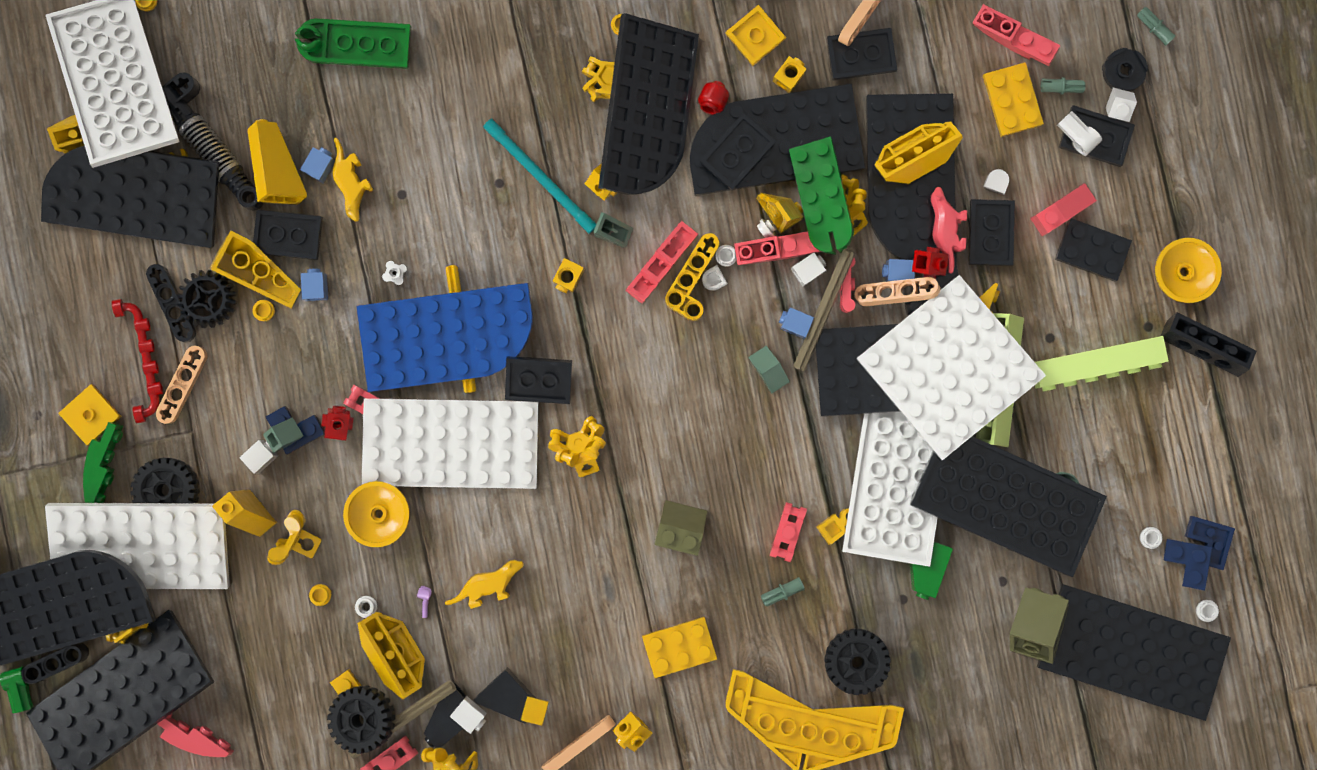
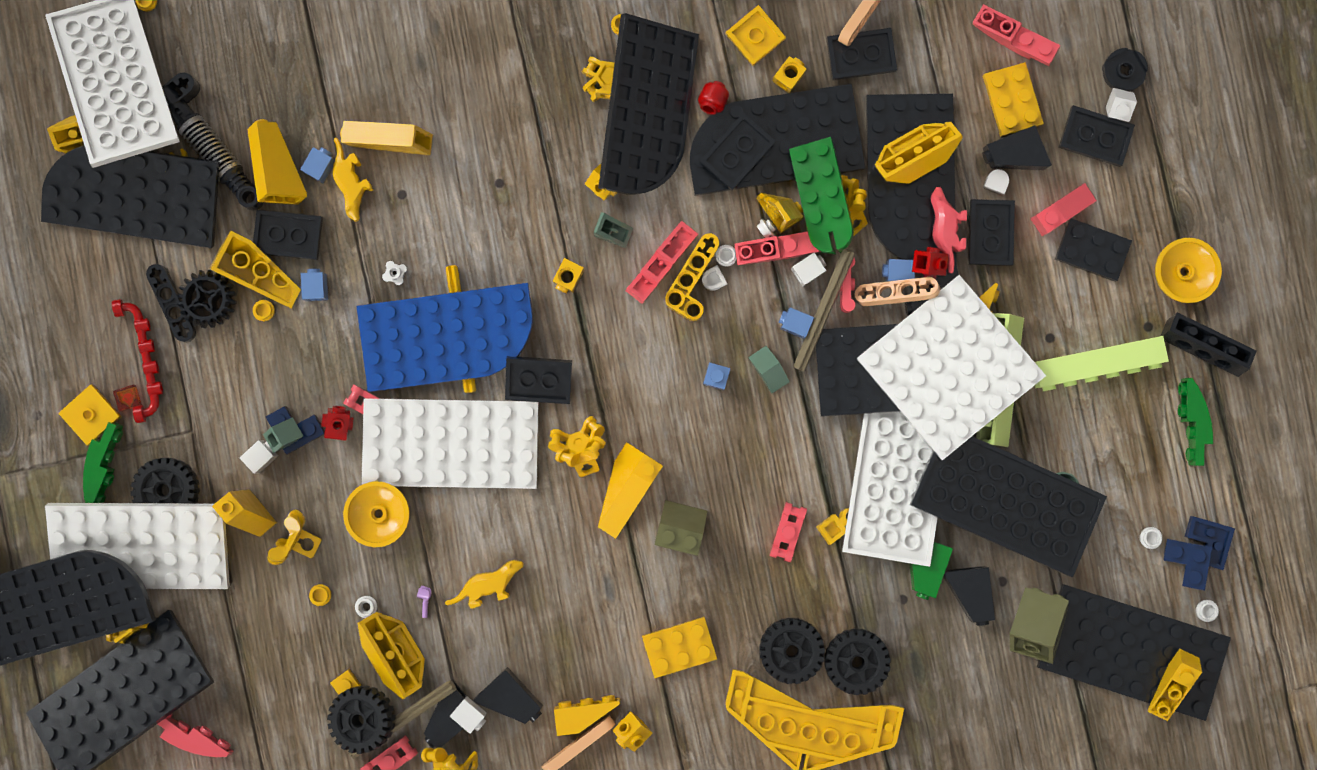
green piece [0,667,34,714] -> none
black beam [21,643,89,684] -> none
light nougat beam [156,346,208,424] -> none
green plate [294,18,411,69] -> none
teal piece [483,118,597,234] -> none
yellow slope [521,696,549,726] -> none
sand green axle [761,577,805,606] -> none
sand green axle [1040,77,1085,95] -> none
white piece [1057,111,1102,156] -> none
sand green axle [1137,7,1176,46] -> none
none -> clear red tile [113,385,142,412]
none -> yellow slope [340,121,433,155]
none -> yellow slope [554,695,620,736]
none -> yellow wedge [598,442,663,539]
none -> medium blue brick [703,362,730,390]
none -> black wheel [759,618,825,684]
none -> black slope [943,566,995,626]
none -> black slope [982,125,1052,170]
none -> yellow slope [1148,648,1202,721]
none -> green slope [1178,378,1213,466]

